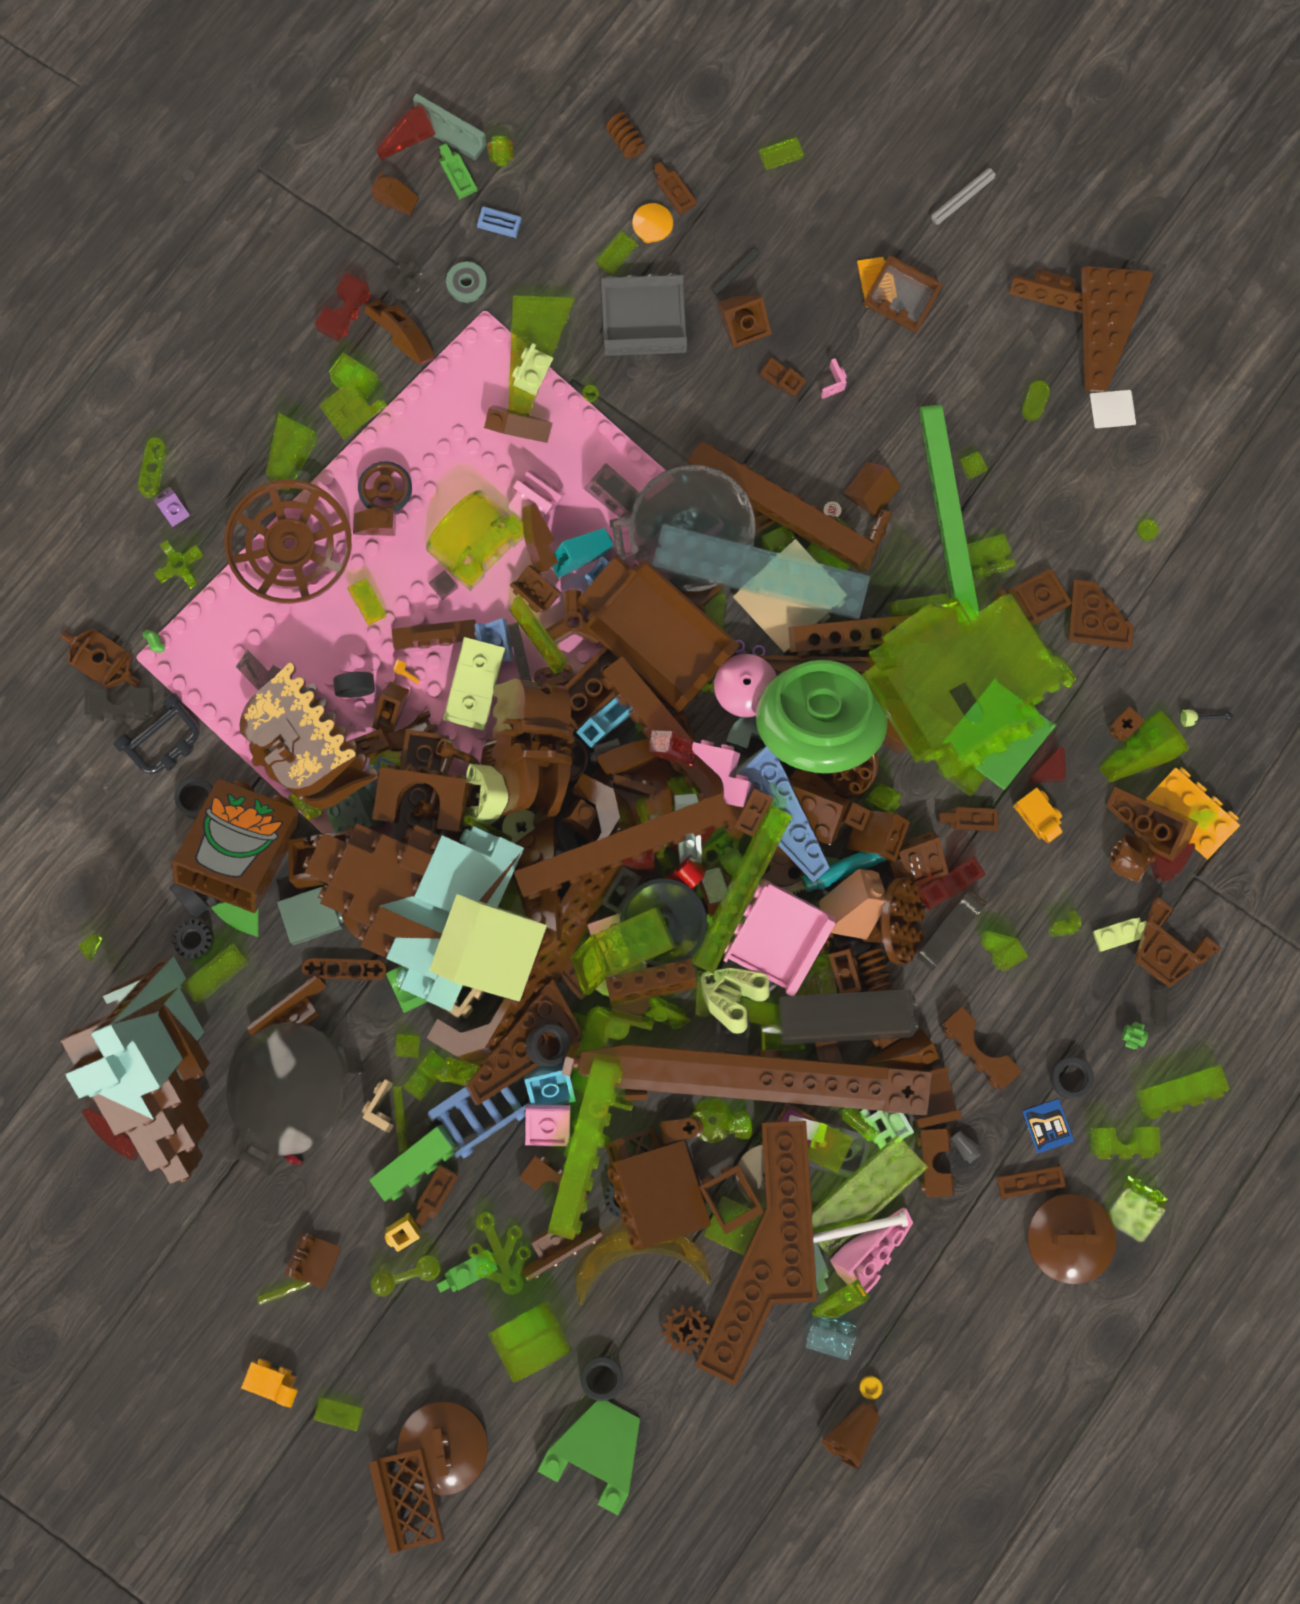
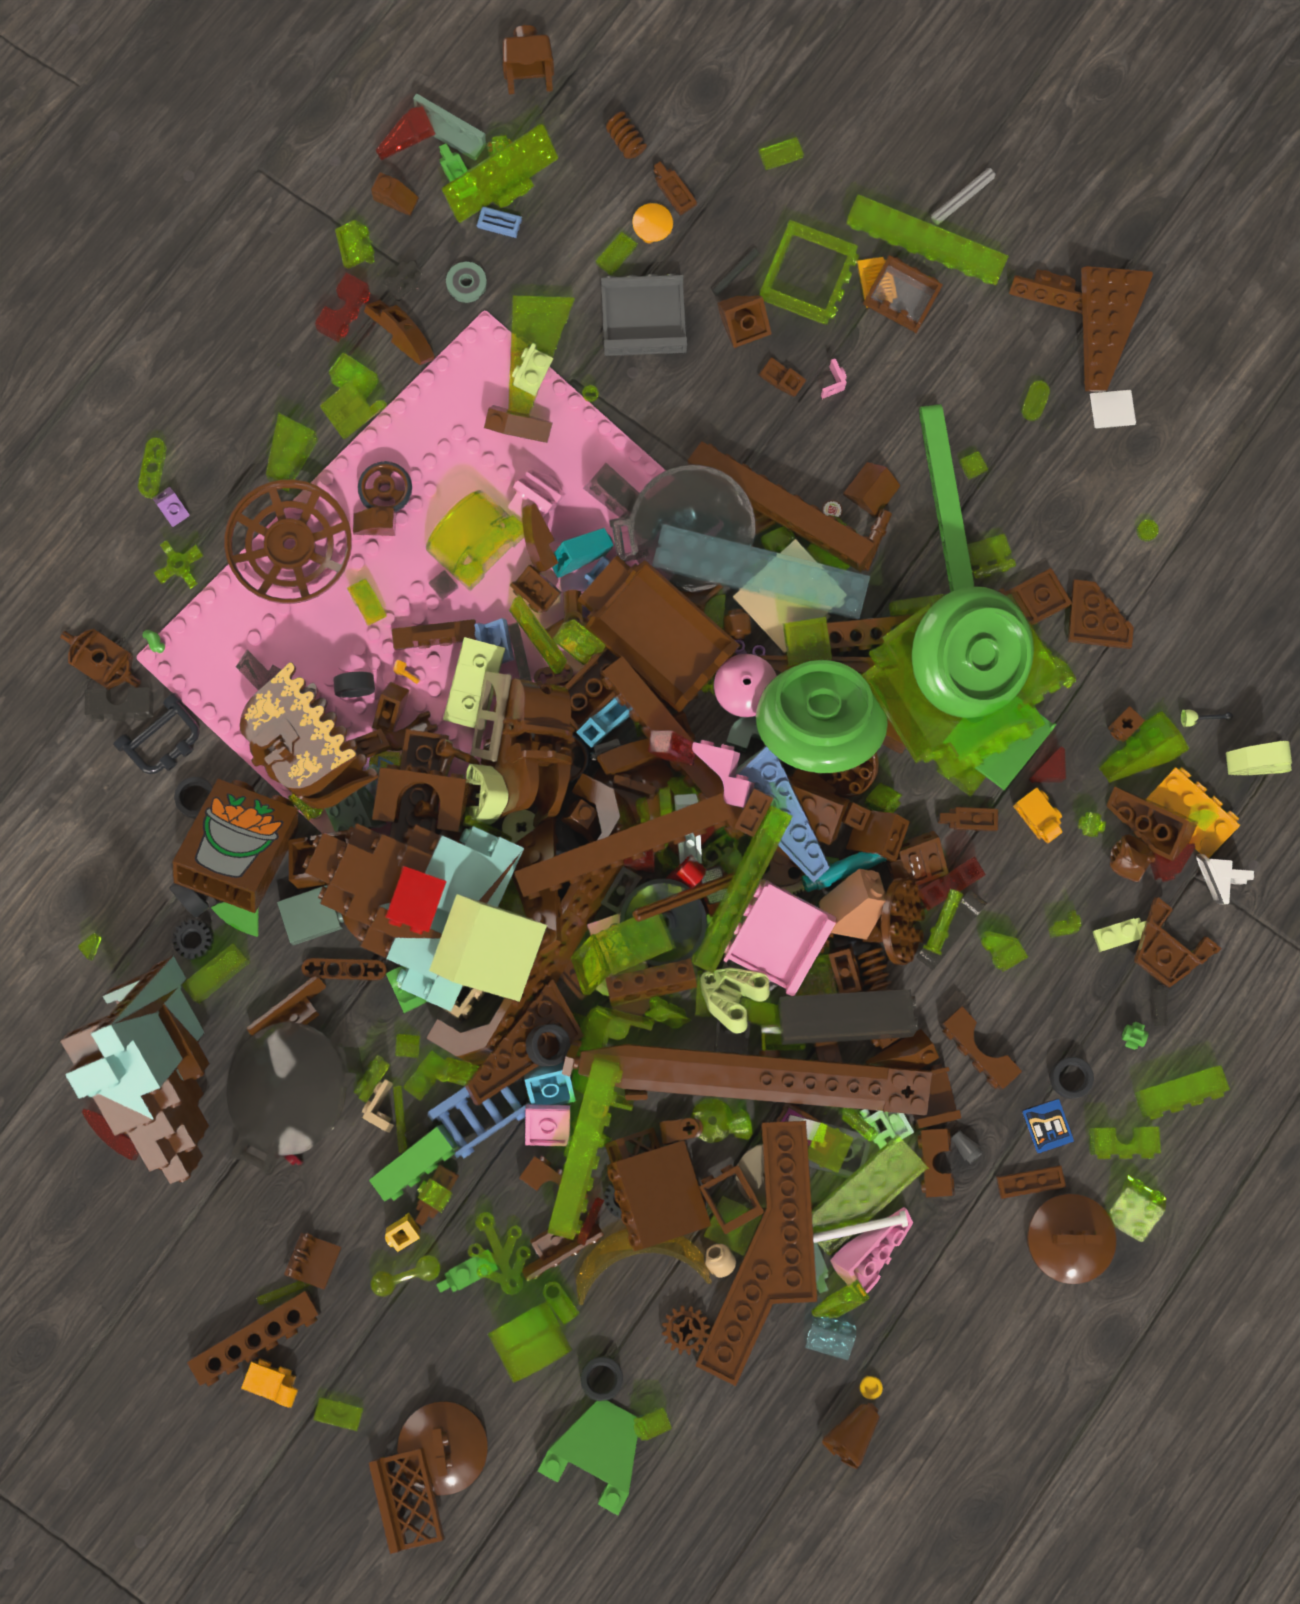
none -> reddish brown brick [187,1290,321,1387]
none -> clear neon green bracket [335,220,375,269]
none -> clear neon green plate [353,1055,390,1102]
none -> red panel [385,866,447,935]
none -> clear neon green brick [417,1179,453,1212]
none -> clear neon green bracket [441,124,558,223]
none -> dark tan window [471,671,512,762]
none -> reddish brown piece [503,25,554,94]
none -> clear neon green piece [542,1280,580,1325]
none -> clear neon green bracket [553,619,606,665]
none -> clear red tile [577,1197,604,1246]
none -> reddish brown axle [633,871,742,922]
none -> clear neon green brick [633,1407,672,1440]
none -> clear neon green beam [659,787,673,816]
none -> tan head [704,1244,736,1277]
none -> reddish brown head [723,609,751,641]
none -> clear neon green window [759,220,859,325]
none -> clear neon green tile [782,617,832,666]
none -> clear neon green brick [847,195,1009,285]
none -> bright green dish [912,587,1034,718]
none -> clear neon green pin [923,889,963,955]
none -> clear neon green gear [1078,812,1106,837]
none -> white piece [1196,854,1254,905]
none -> yellowish green connector [1226,741,1292,775]

